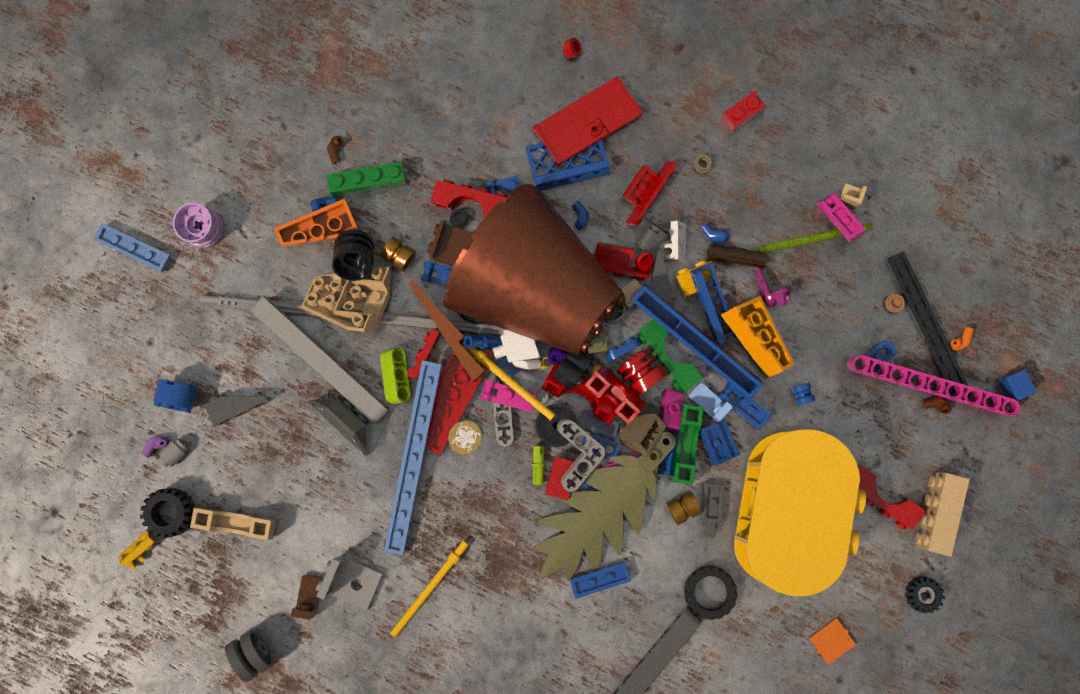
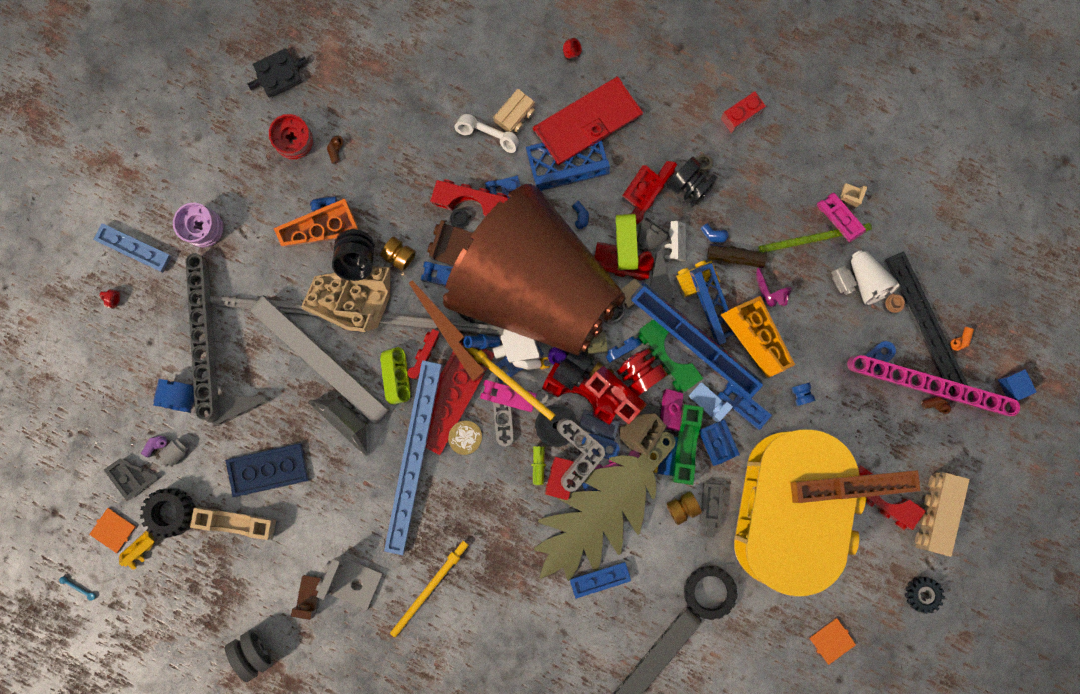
green brick [326,162,407,197] -> none
none -> dark azure hinge [59,576,96,601]
none -> orange piece [89,508,136,553]
none -> red tile [99,289,120,309]
none -> dark grey wing [104,458,159,501]
none -> dark grey beam [185,253,219,423]
none -> dark blue tile [225,443,310,497]
none -> black plate [247,48,308,98]
none -> red wheel [269,114,313,160]
none -> white piece [454,114,519,153]
none -> tan brick [494,89,536,133]
none -> lime beam [616,214,638,270]
none -> black wheel [667,156,718,208]
none -> dark orange slope [790,470,921,503]
none -> light grey brick [831,266,858,295]
none -> white cone [851,250,900,305]

